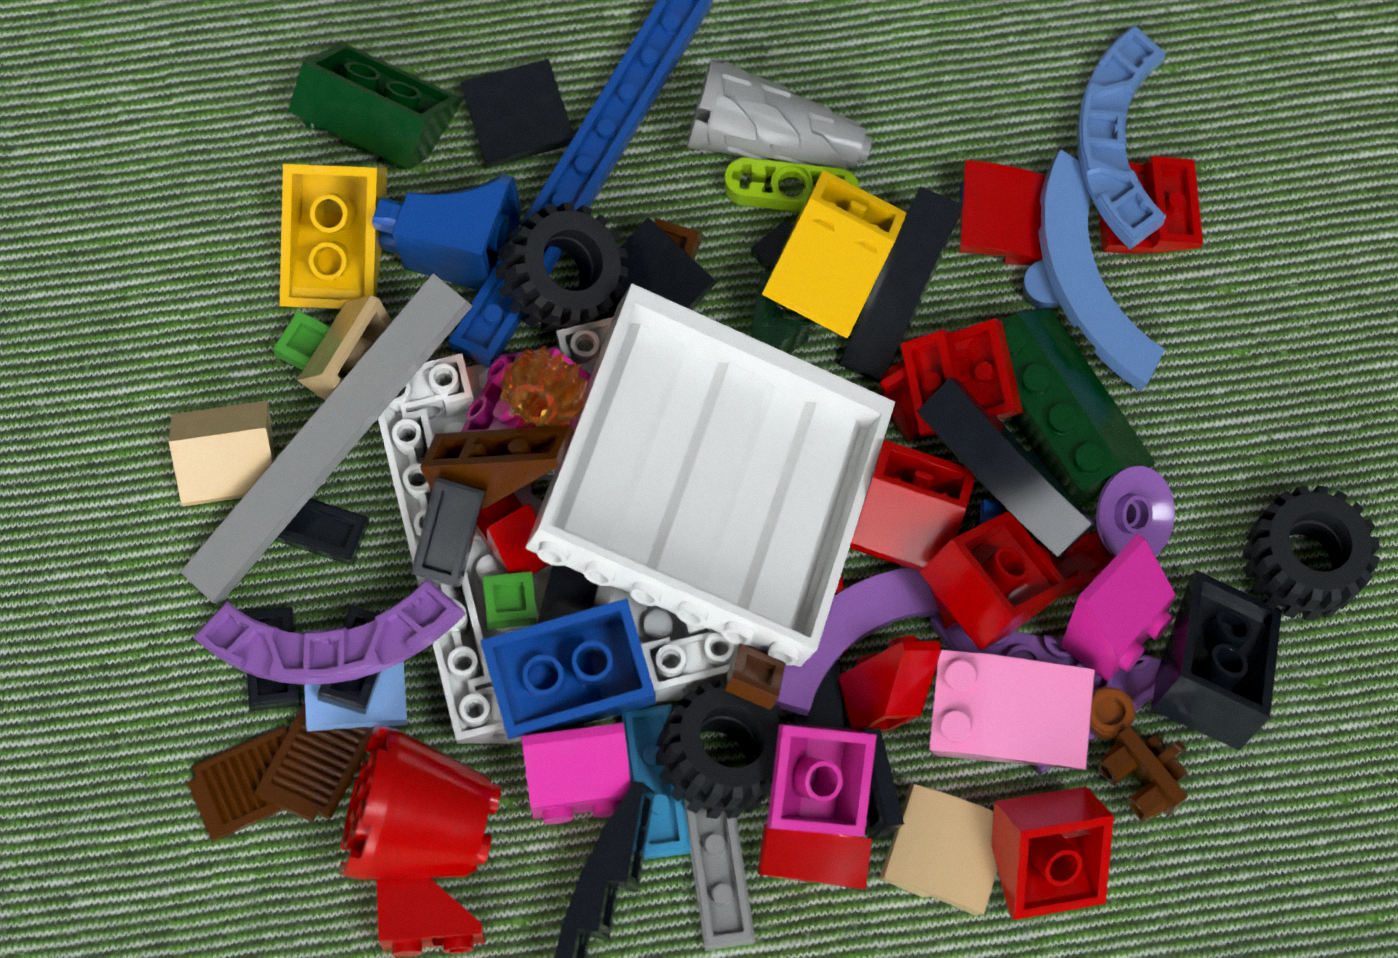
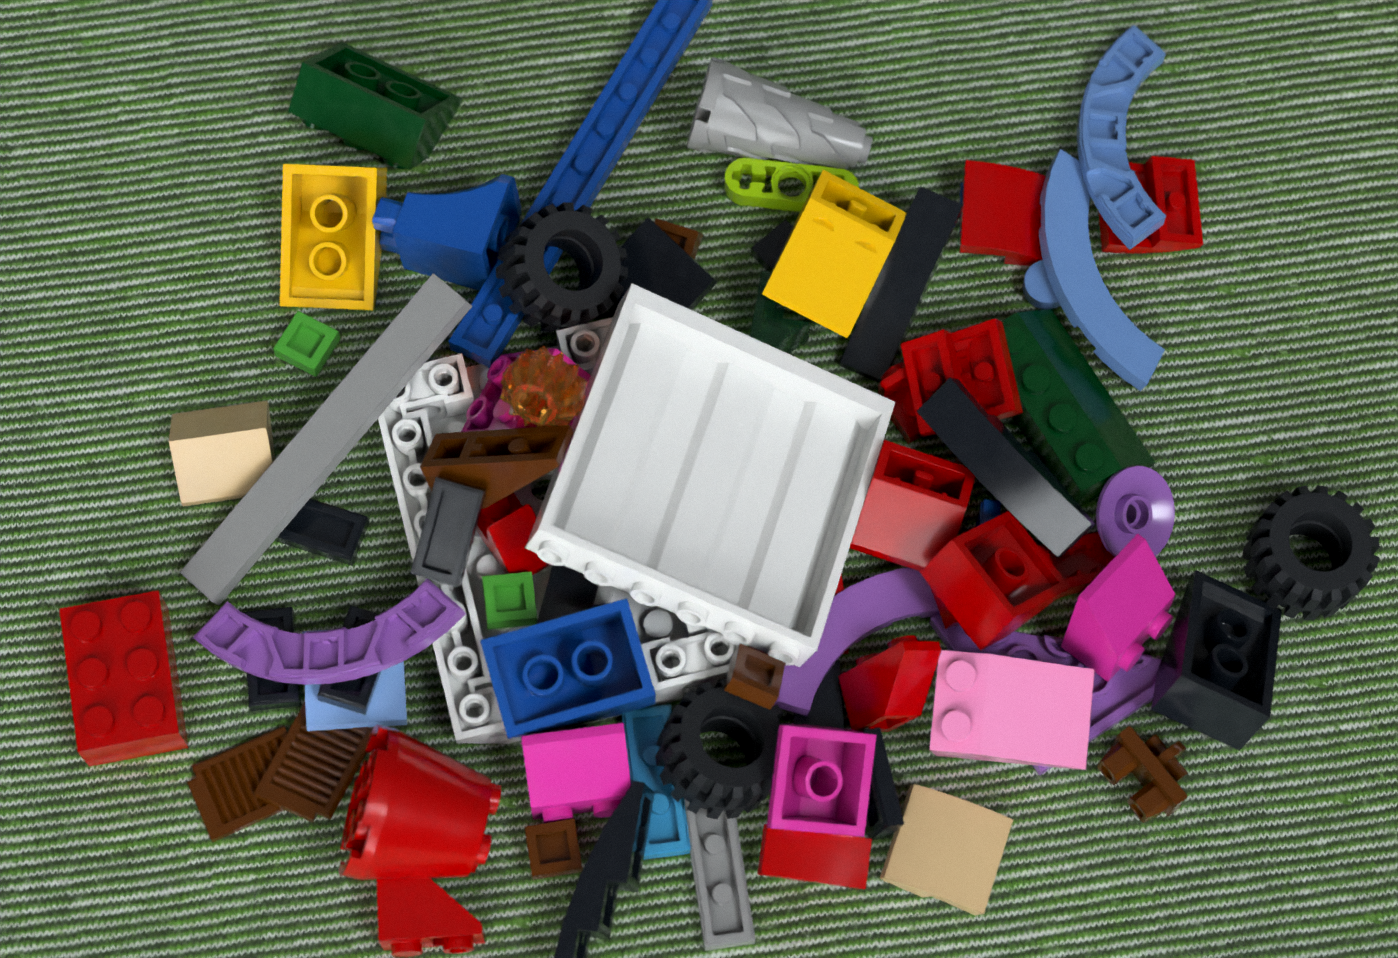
tan slope [297,295,392,400] -> none
black tile [460,58,574,169] -> none
red slope [991,786,1114,920] -> none
dark orange tile [1090,687,1135,740] -> none
none -> red brick [59,590,189,767]
none -> reddish brown plate [524,818,583,880]

